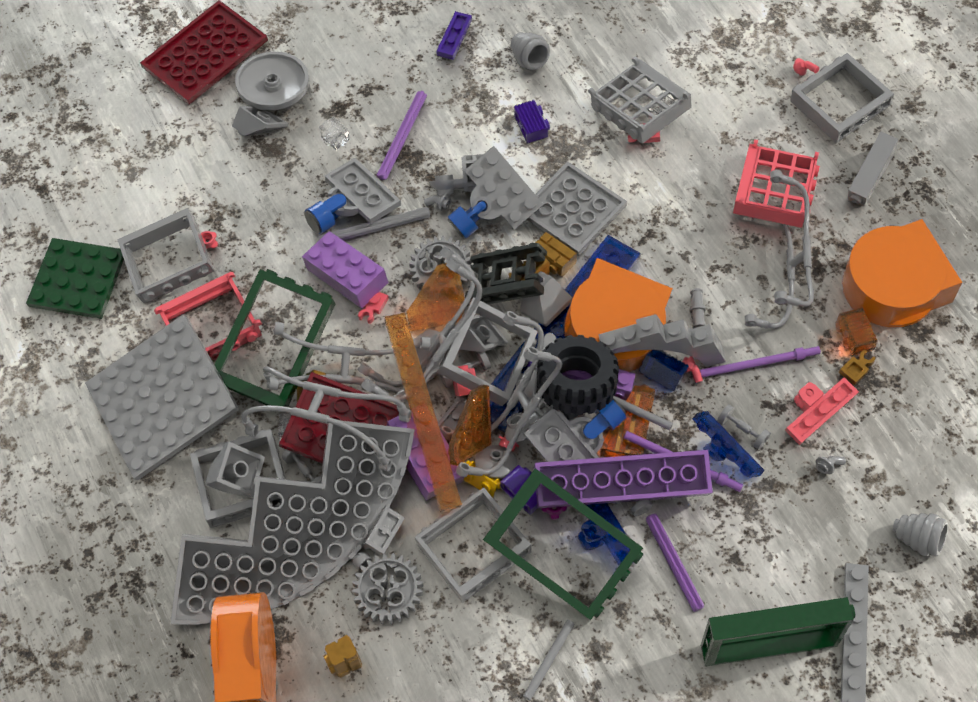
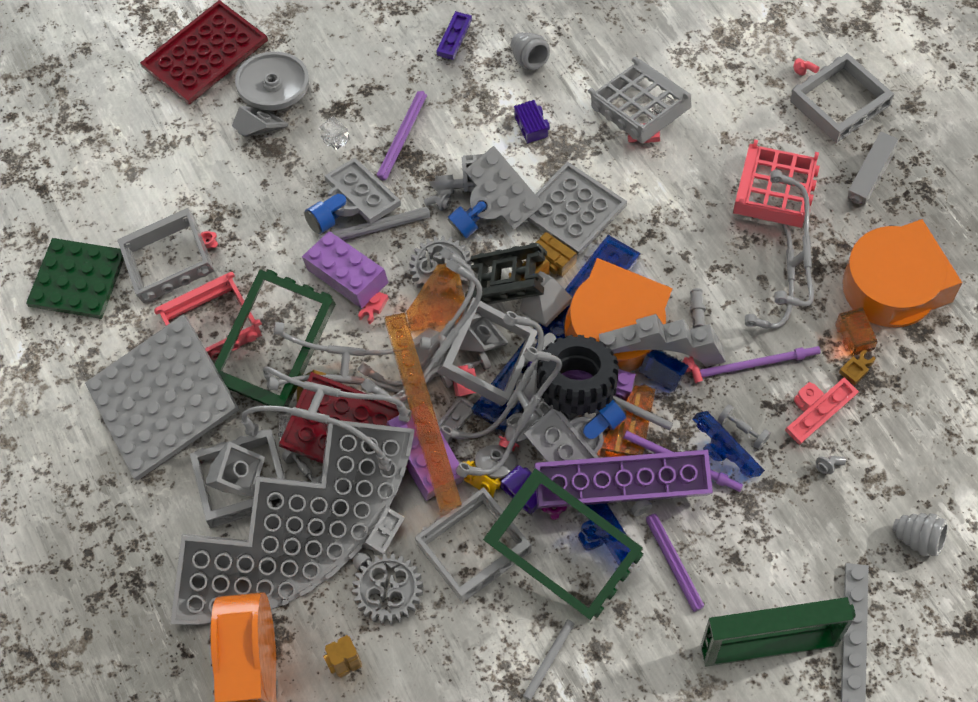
clear orange plate [448,384,491,466] -> none

